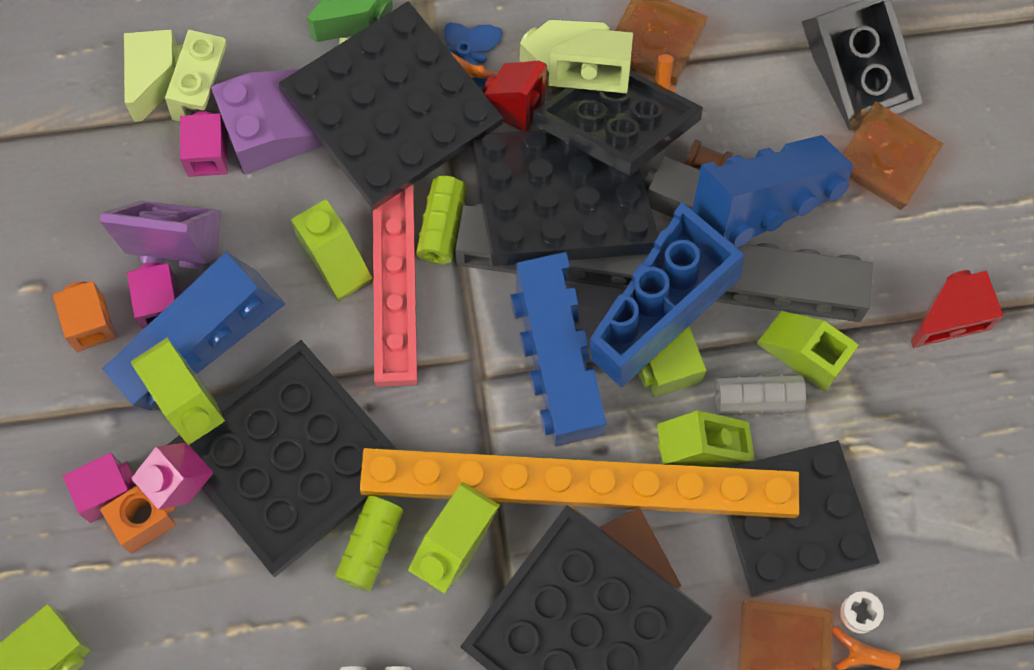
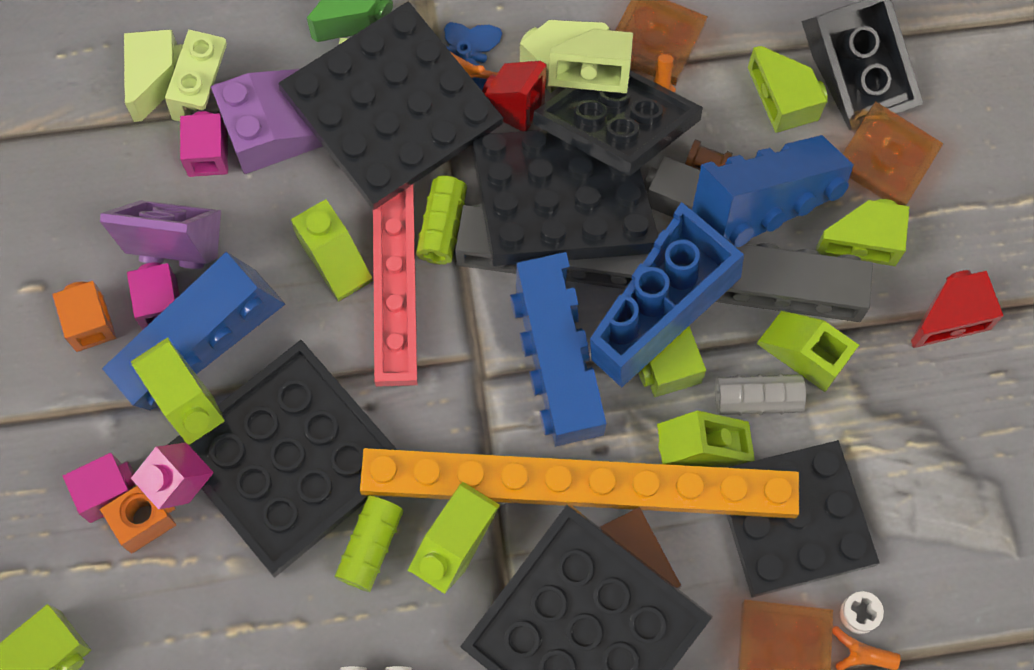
none -> lime slope [747,46,828,133]
none -> lime slope [816,199,910,267]

